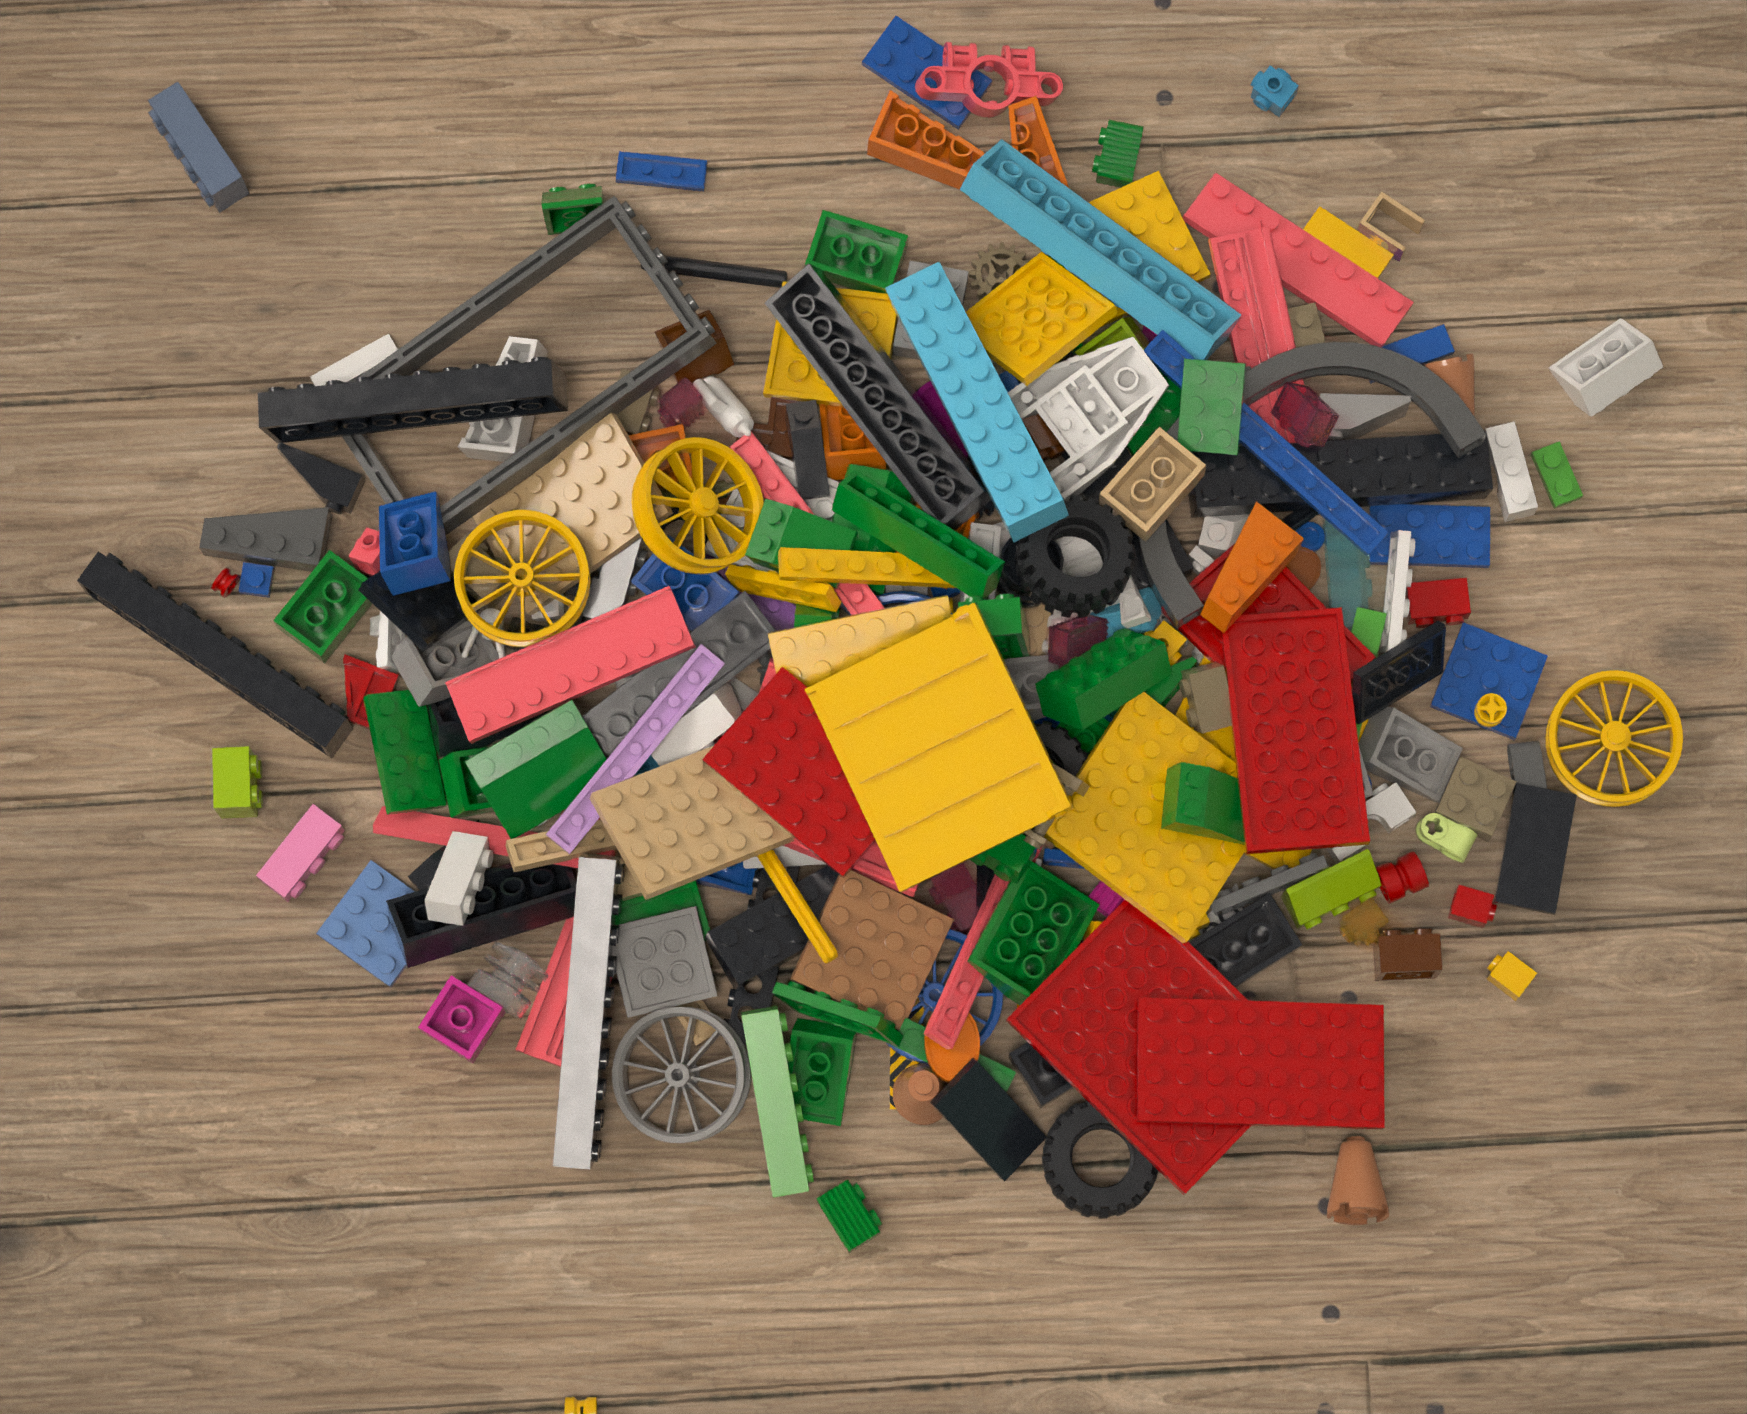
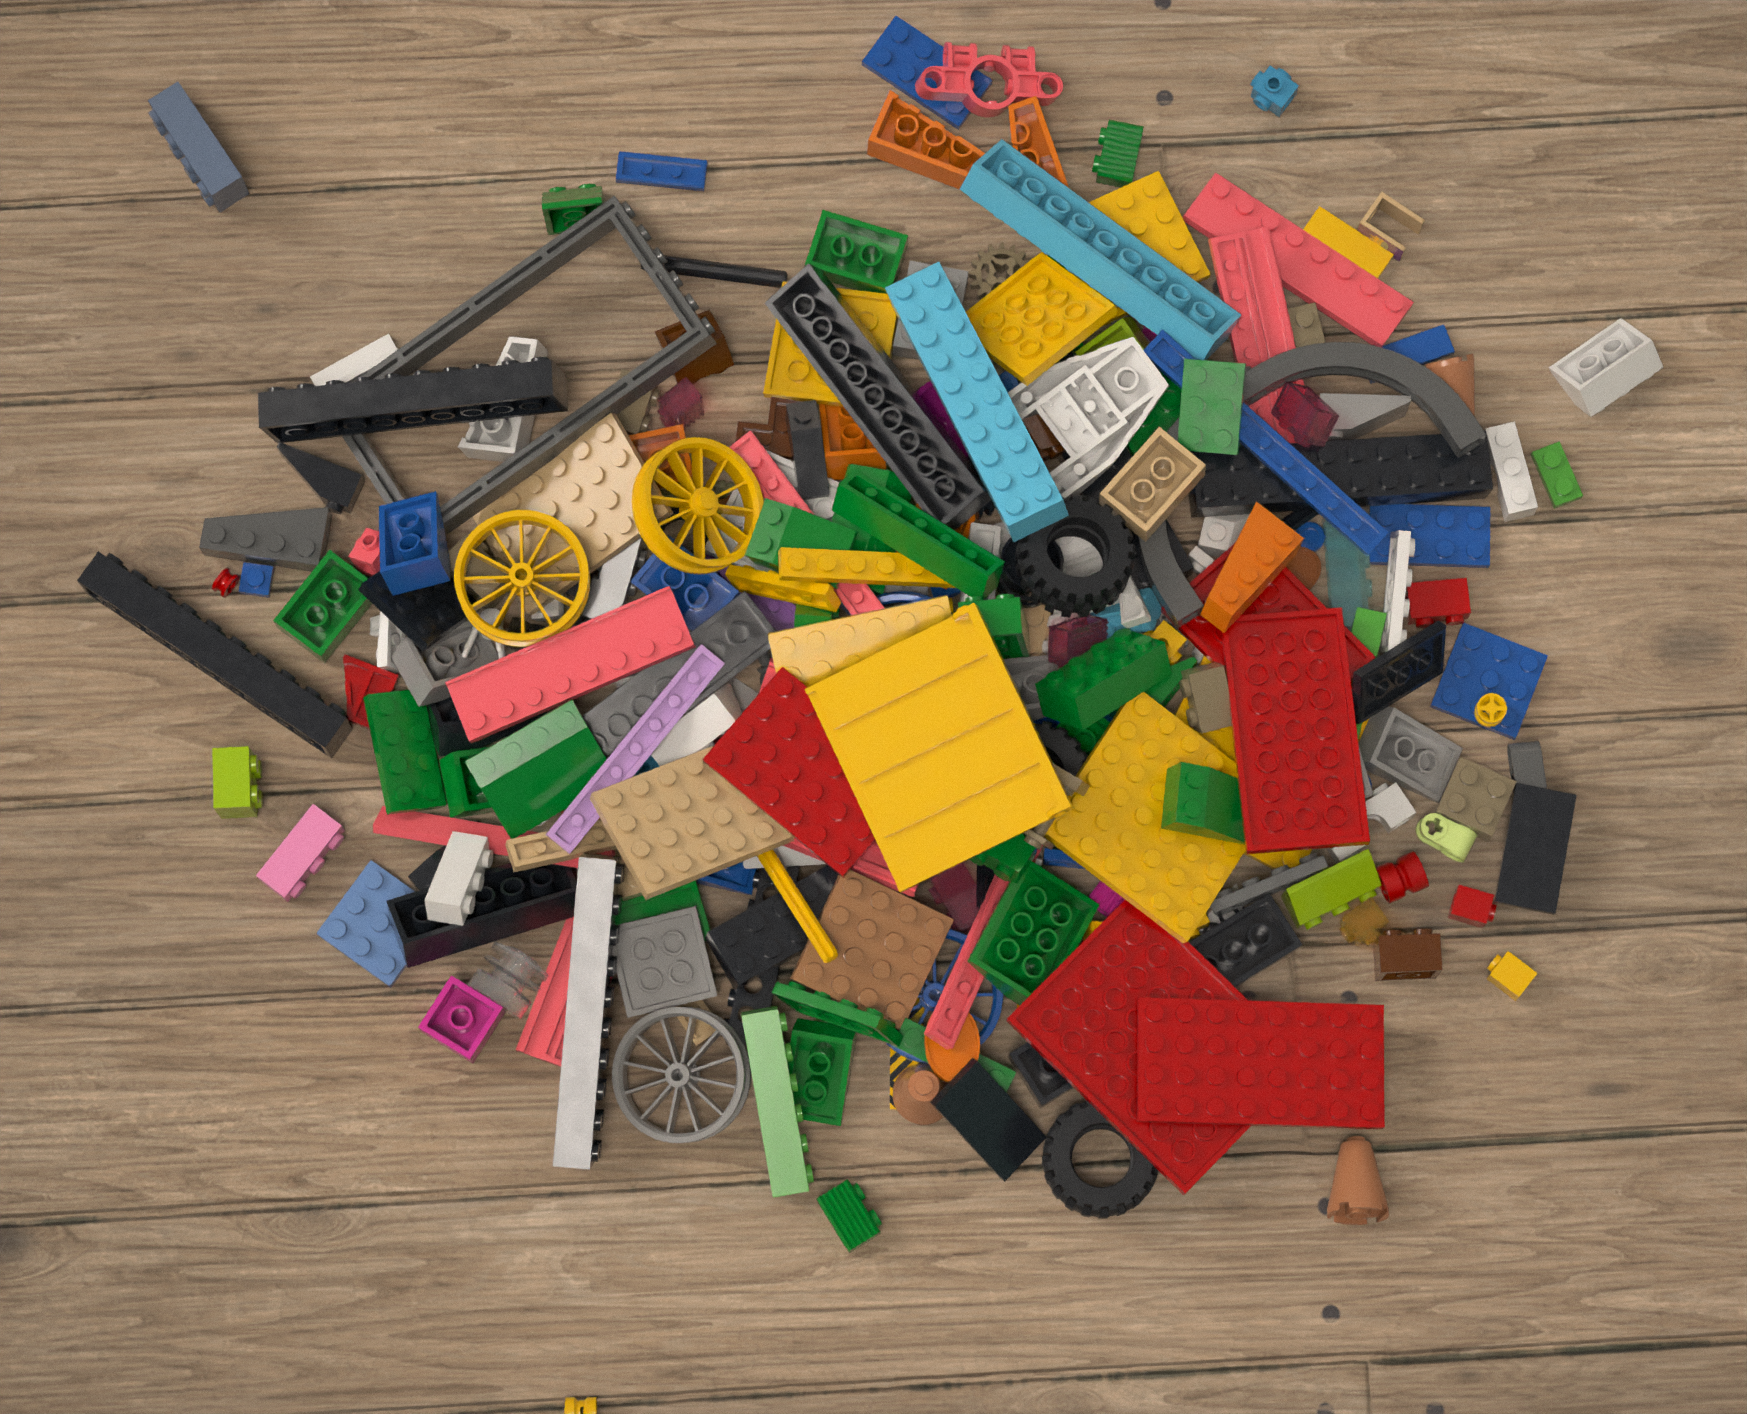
white piece [692,376,754,437] -> none
yellow wheel [1545,670,1683,807] -> none

